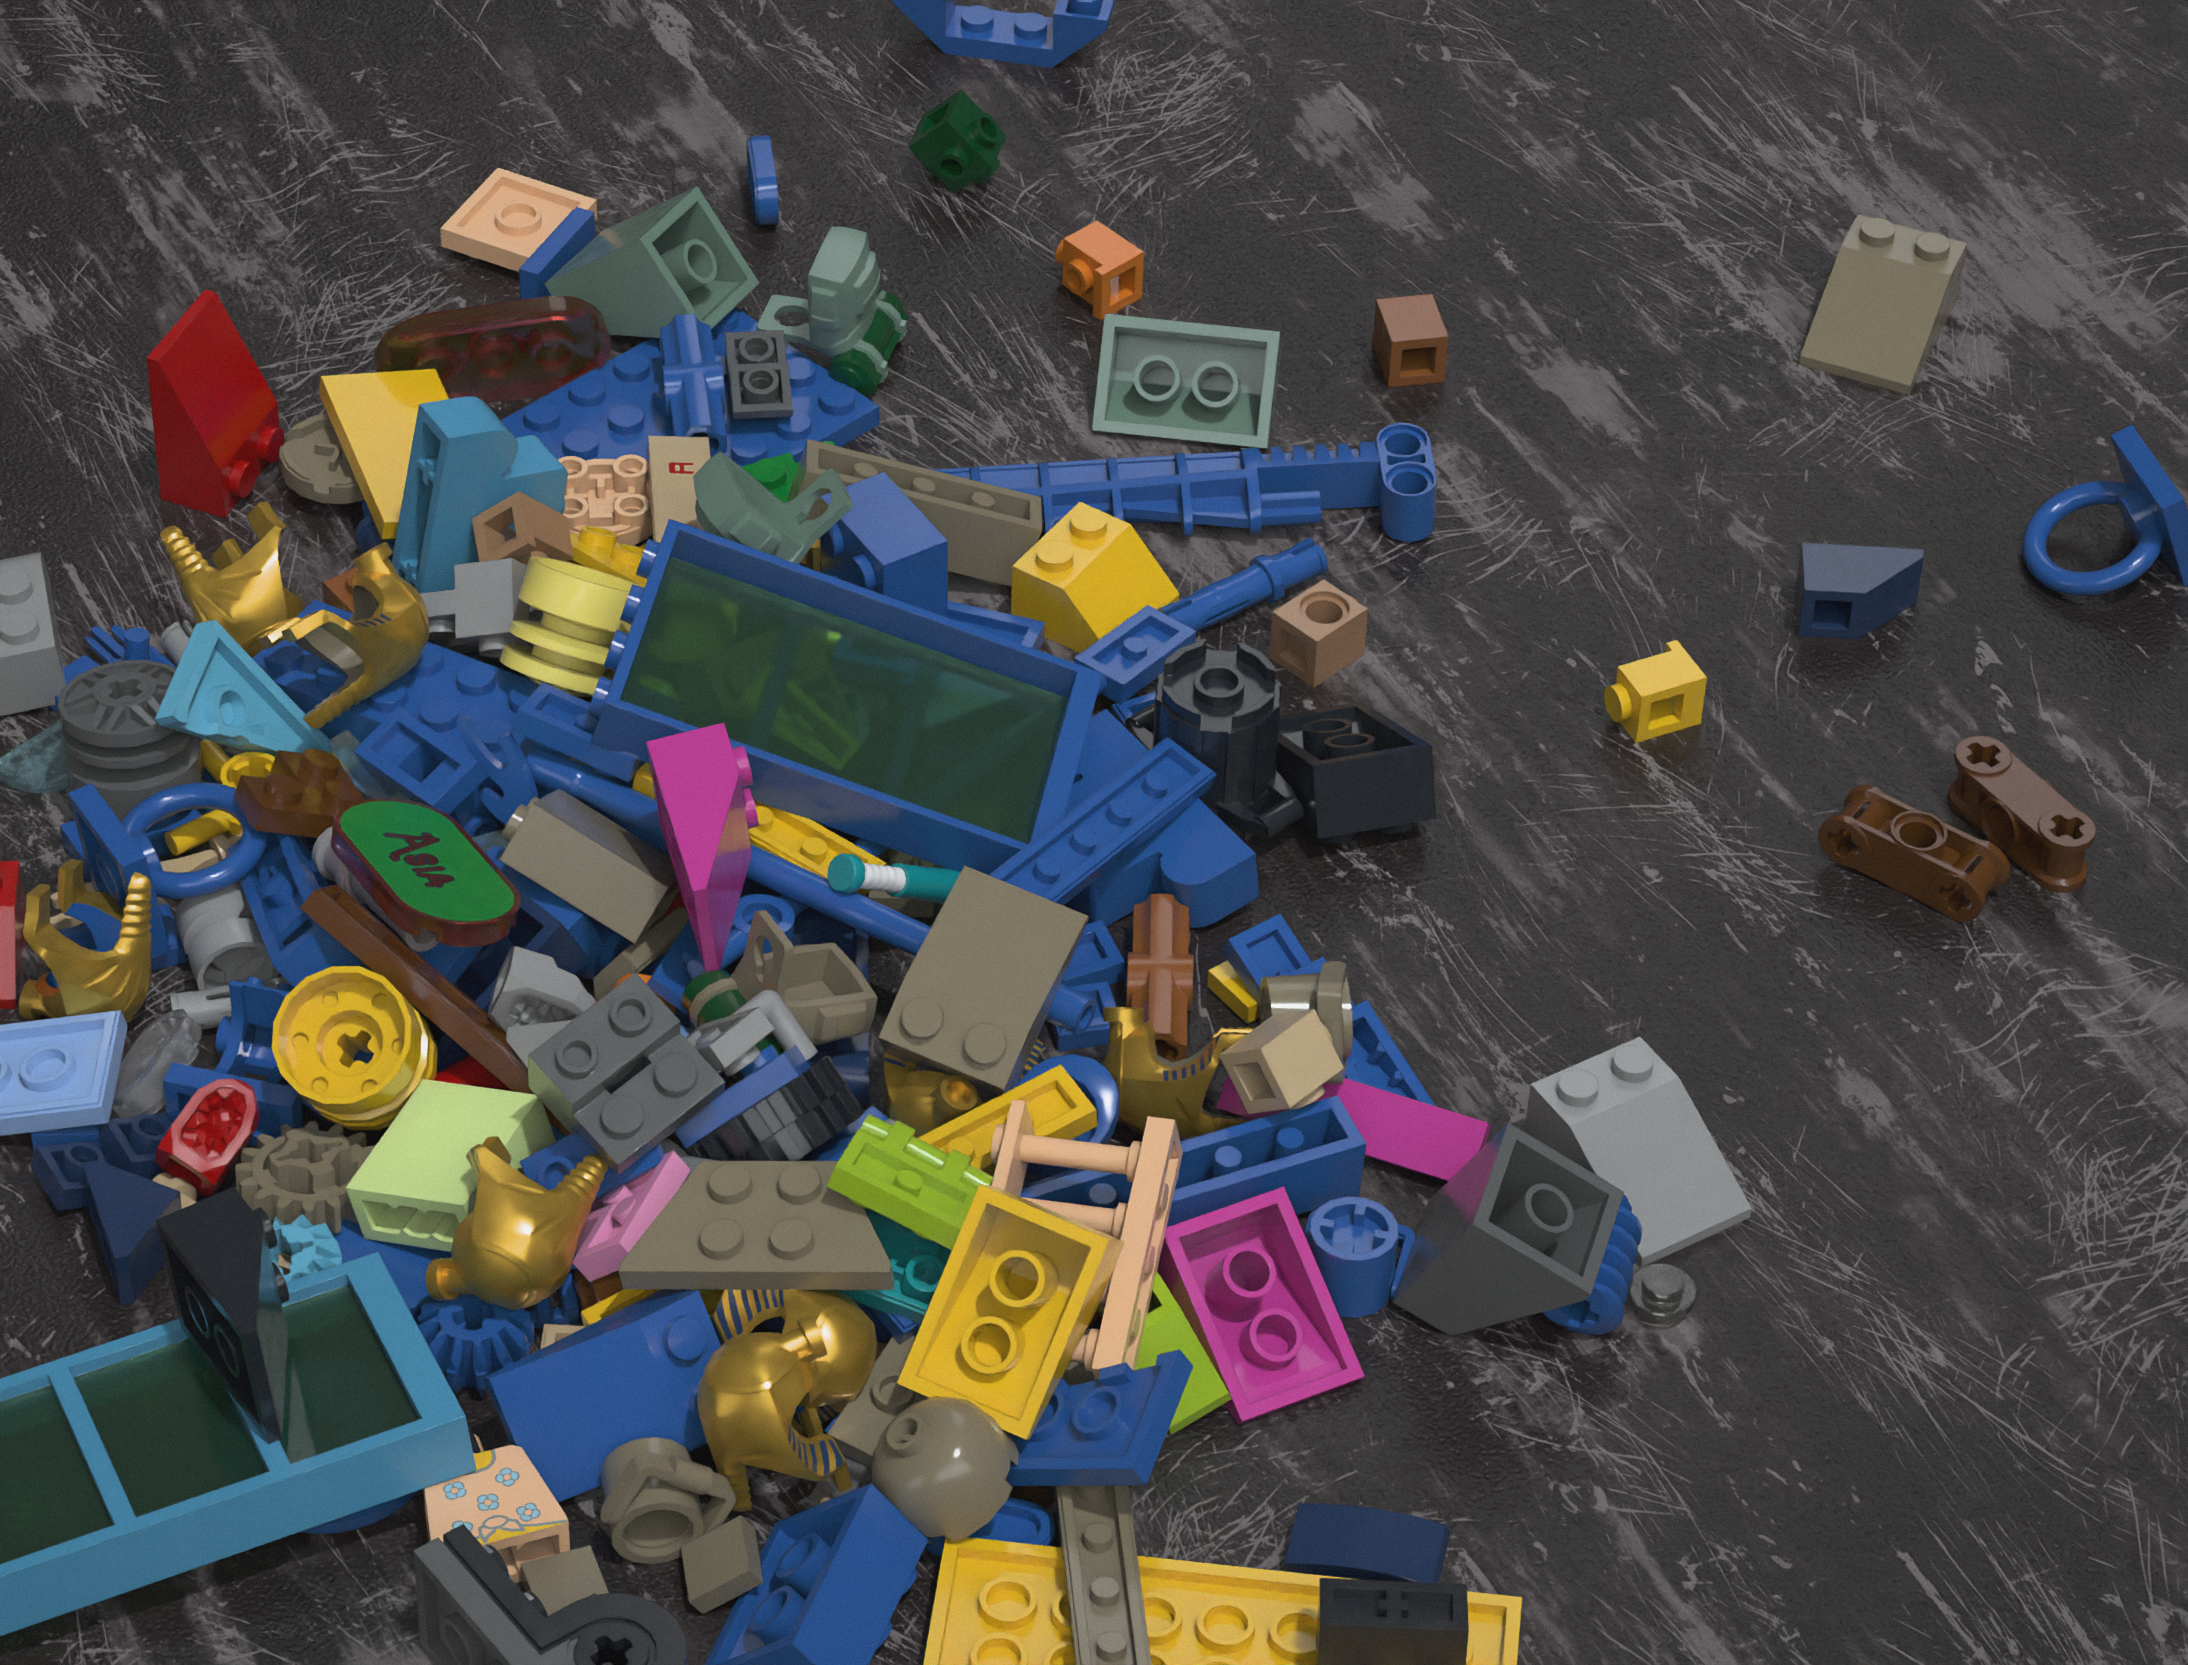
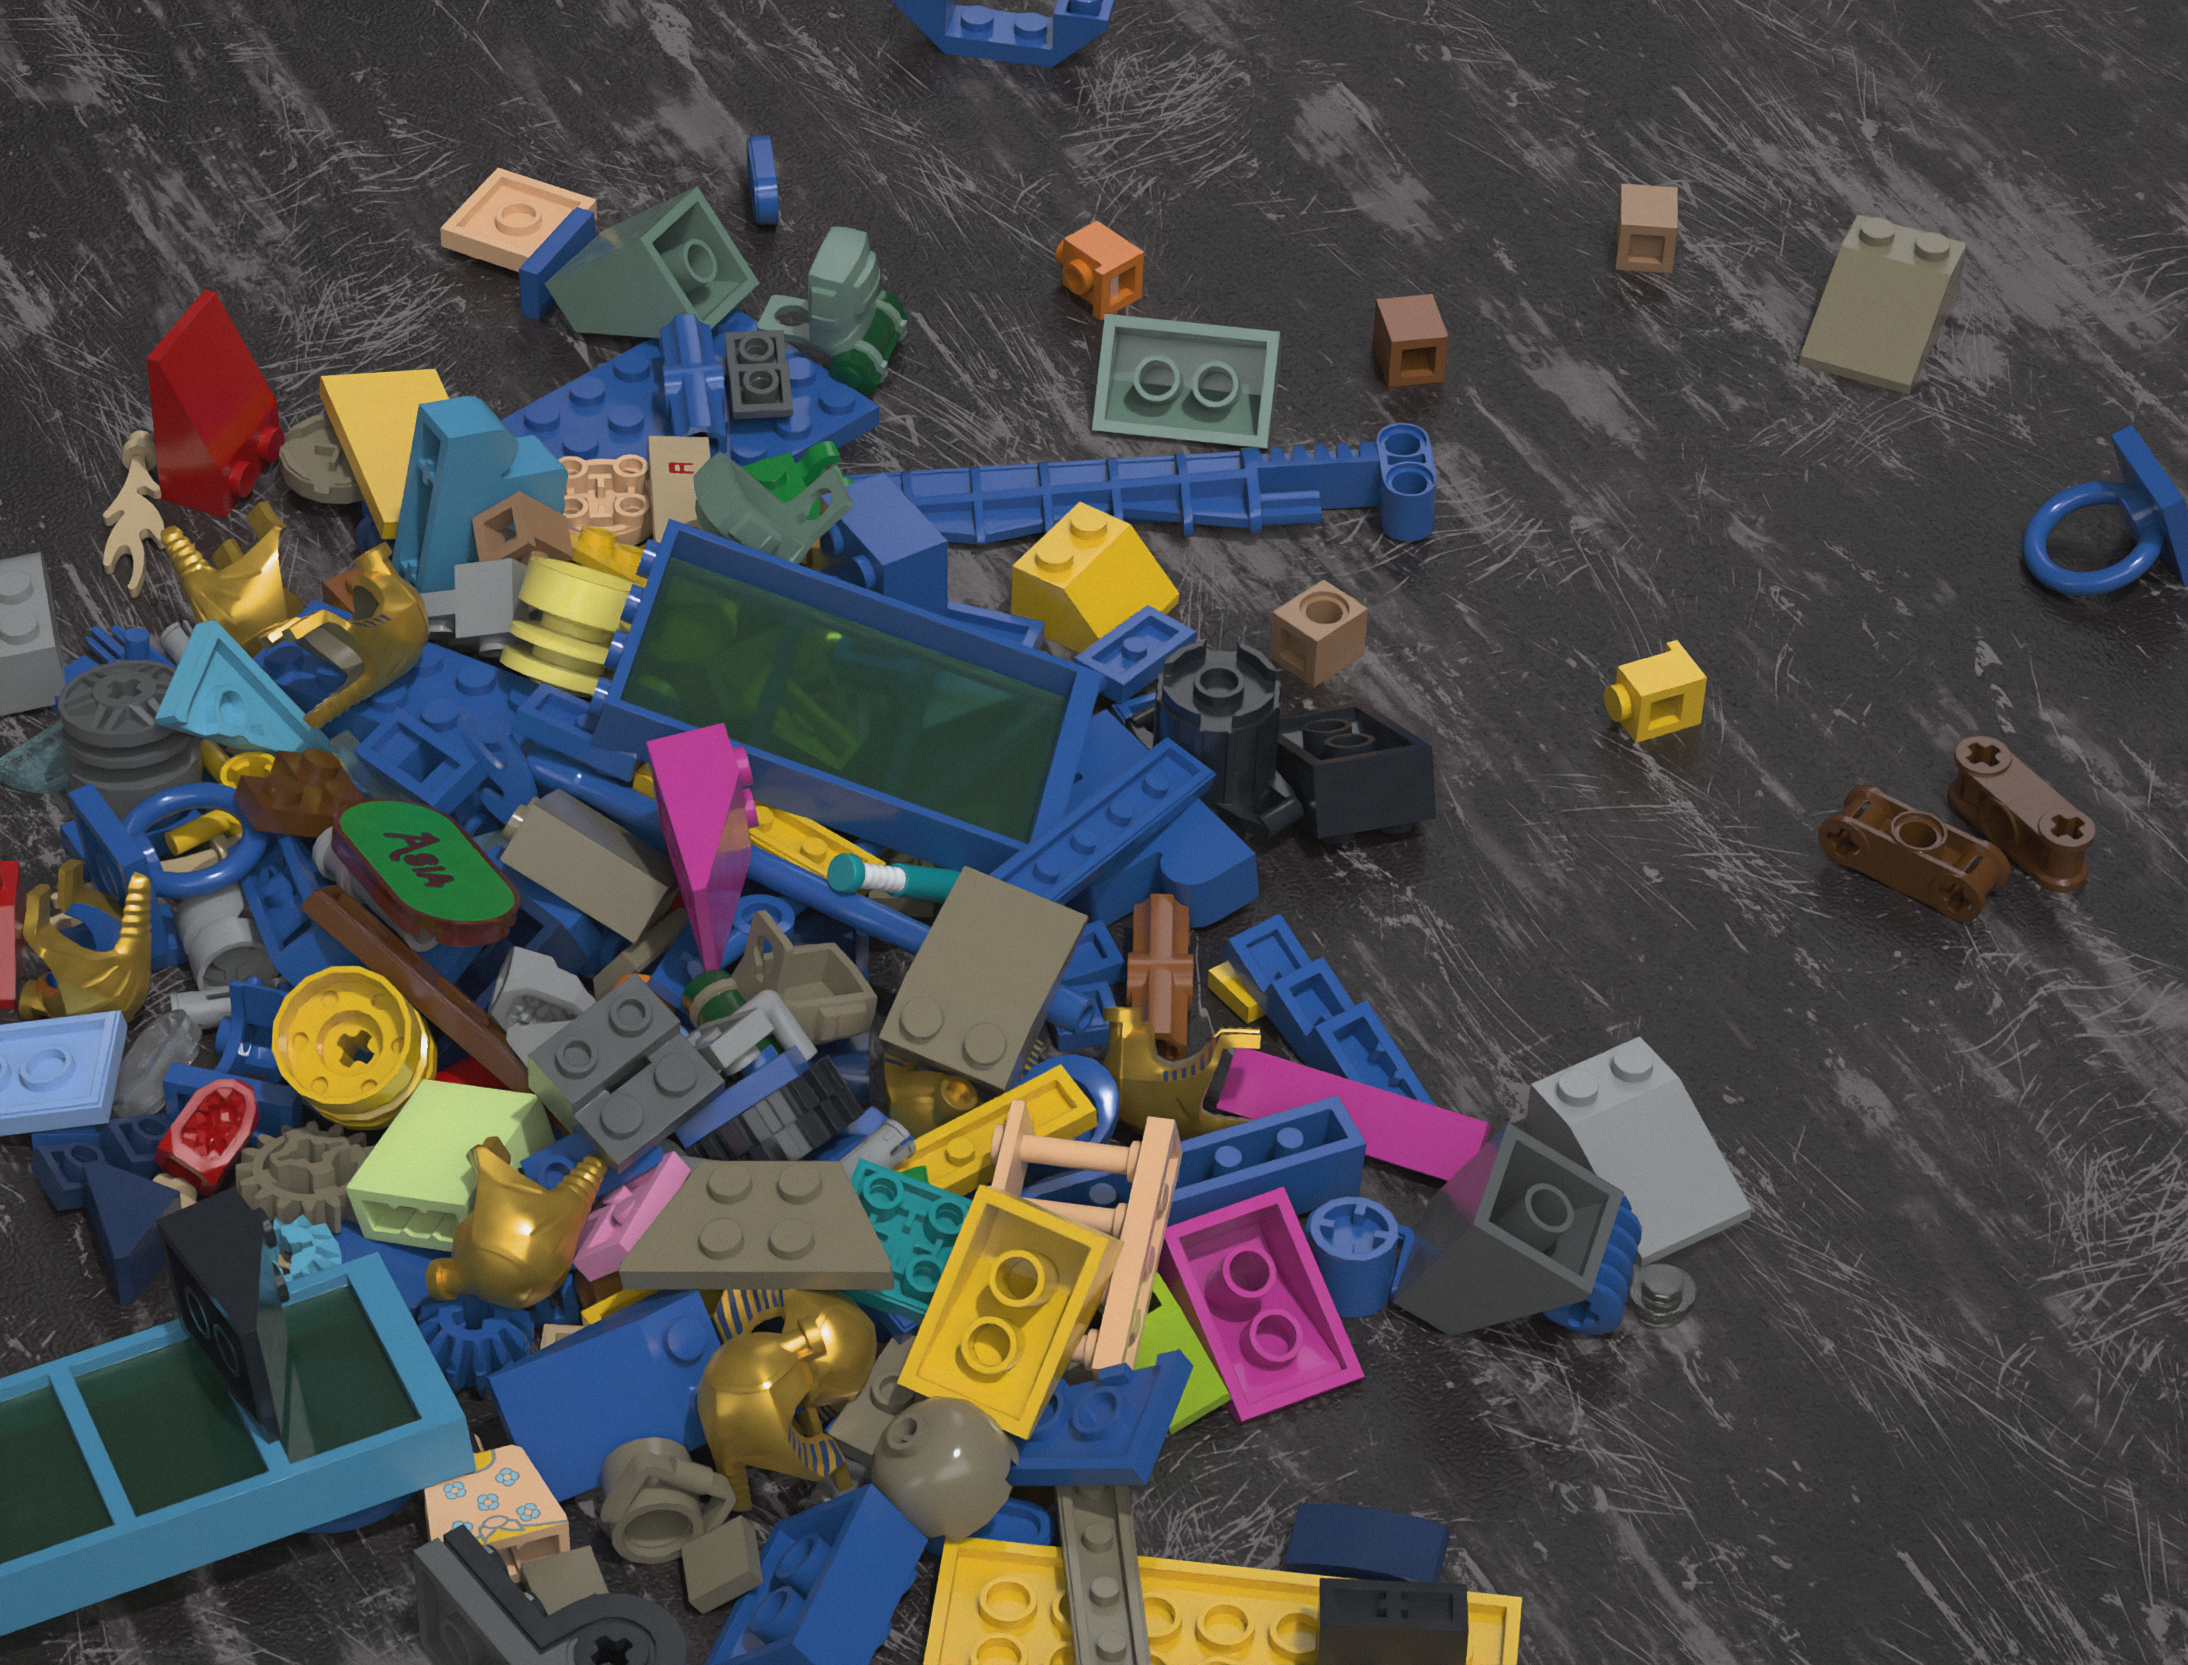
clear red tile [374,295,611,403] -> none
dark tan brick [787,439,1042,587] -> none
lime plate [826,1114,994,1250] -> none
dark green brick [908,89,1006,193] -> none
blue pin [1157,538,1328,632] -> none
tan brick [1219,1009,1344,1114] -> none
dark tan piece [1260,961,1353,1084] -> none
dark blue slope [1795,543,1924,639] -> none
none -> tan piece [103,430,165,598]
none -> medium nougat brick [1616,183,1678,274]

